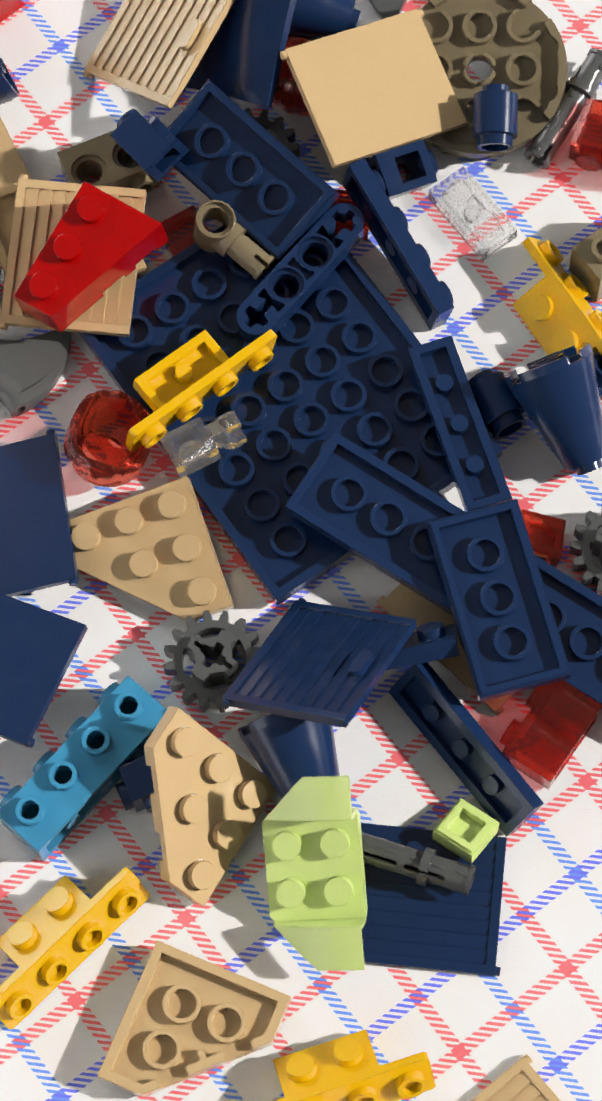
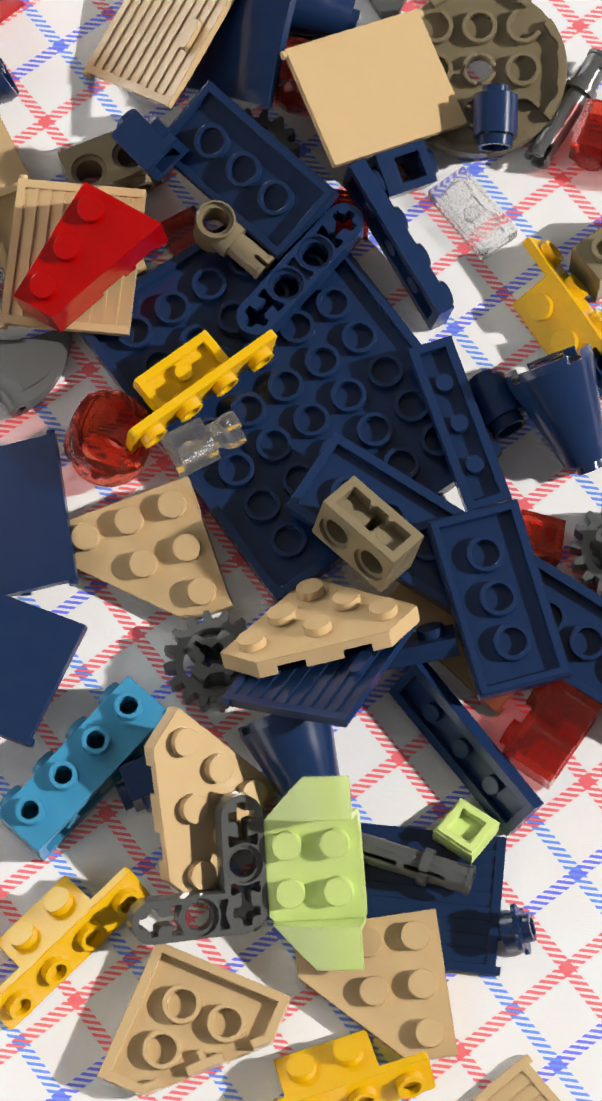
none -> dark grey beam [126,791,268,945]
none -> tan plate [220,578,420,678]
none -> tan plate [294,909,458,1060]
none -> dark tan brick [312,475,424,592]
none -> dark blue plate [499,903,537,955]

